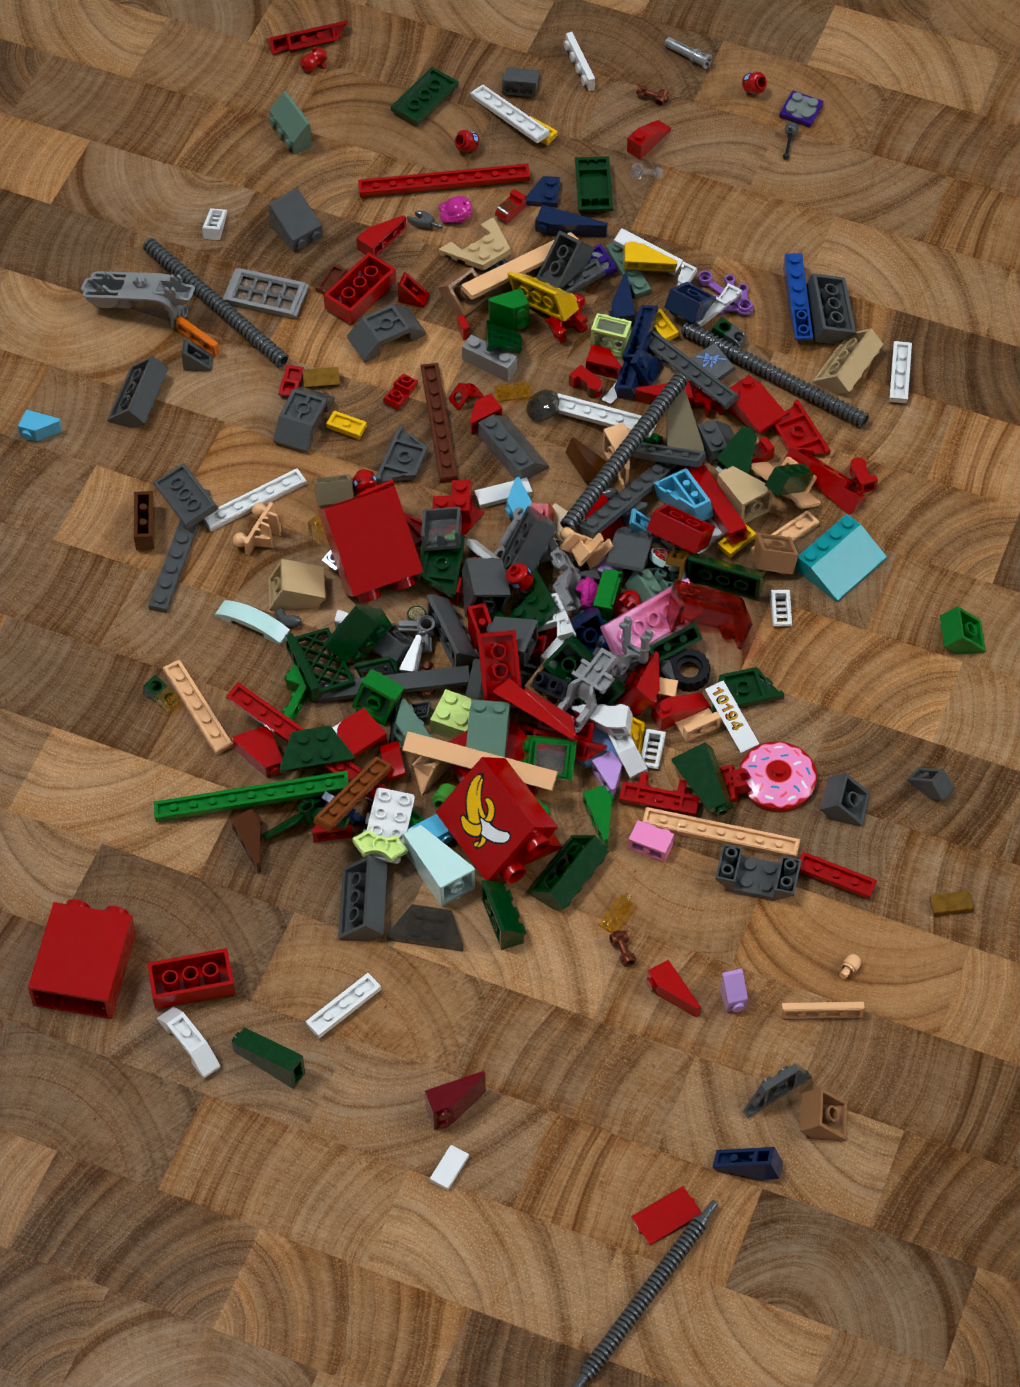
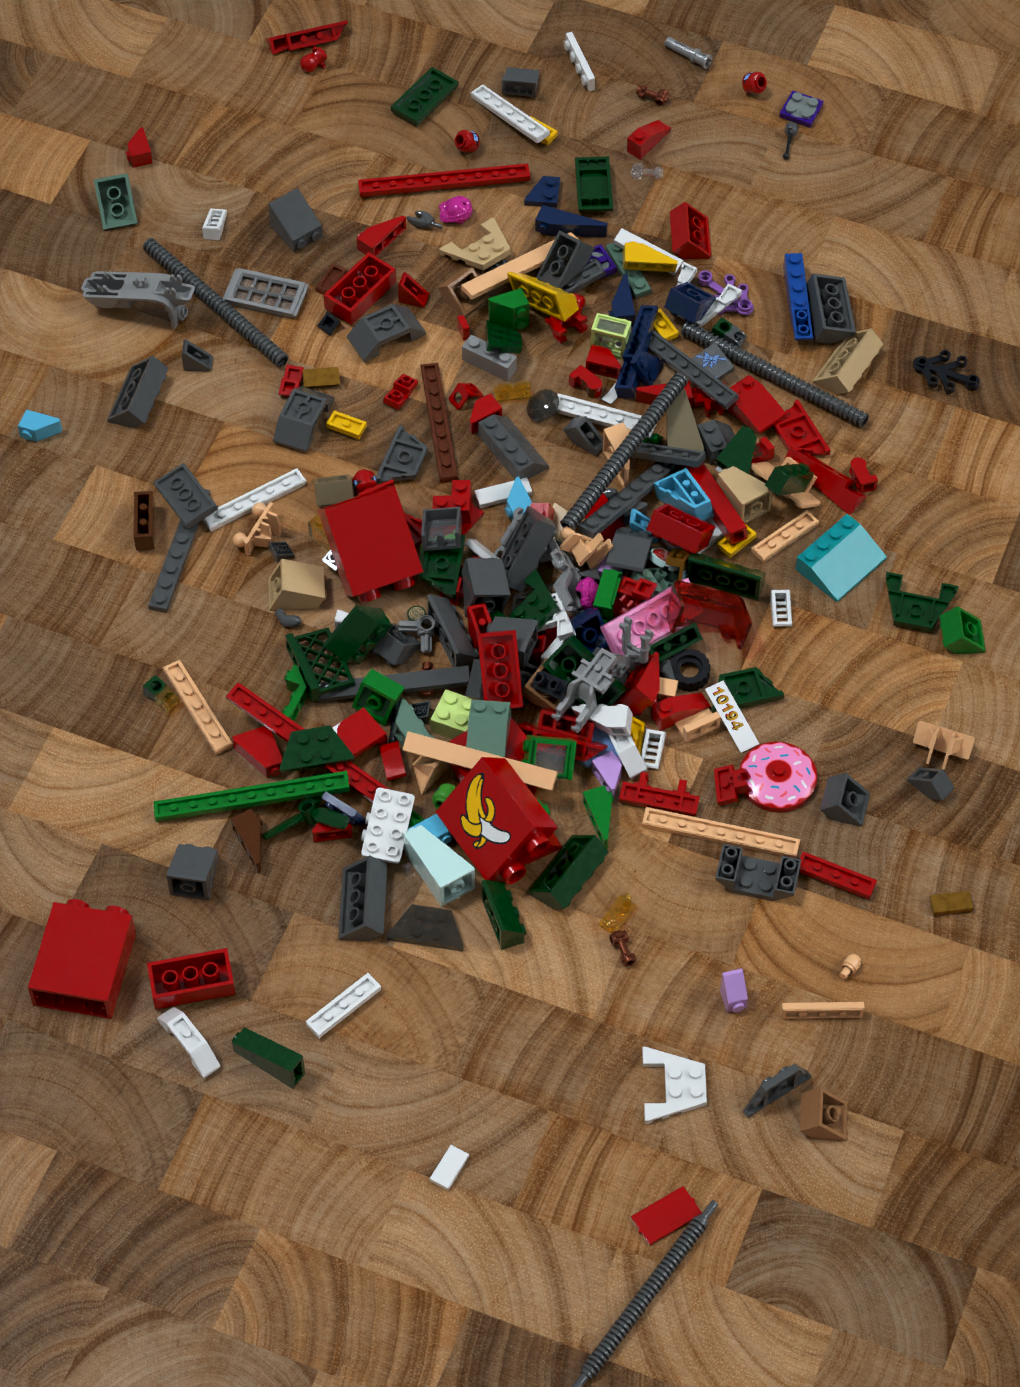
orange tile [176,316,220,358] -> none
light aqua slope [215,600,290,645] -> none
sand green slope [268,91,312,154] -> none
dark orange tile [313,757,392,832] -> none
yellowish green tile [352,829,408,862] -> none
slope [354,656,398,678] -> none
white slope [399,635,424,673] -> none
dark red slope [425,1071,486,1130] -> none
red wedge [493,678,579,741] -> none
red leg [495,189,526,223] -> none
red head [505,563,534,591] -> none
reddish brown slope [565,437,607,483] -> none
bright pink brick [628,820,674,863] -> none
red slope [646,960,701,1018] -> none
dark green slope [671,742,734,816] -> none
dark blue slope [713,1147,783,1180] -> none
medium nougat slope [754,532,798,575] -> none
white plate [889,341,912,403] -> none
none -> sand green slope [94,173,138,230]
none -> red slope [125,127,153,168]
none -> dark grey slope [166,844,219,900]
none -> slope [269,541,294,563]
none -> black slope [317,311,341,336]
none -> dark grey slope [563,416,603,456]
none -> red slope [617,576,658,600]
none -> white wing [642,1047,707,1124]
none -> red slope [670,202,711,259]
none -> dark green wing [885,572,959,632]
none -> black plant [913,350,980,394]
none -> light nougat piece [913,721,975,771]

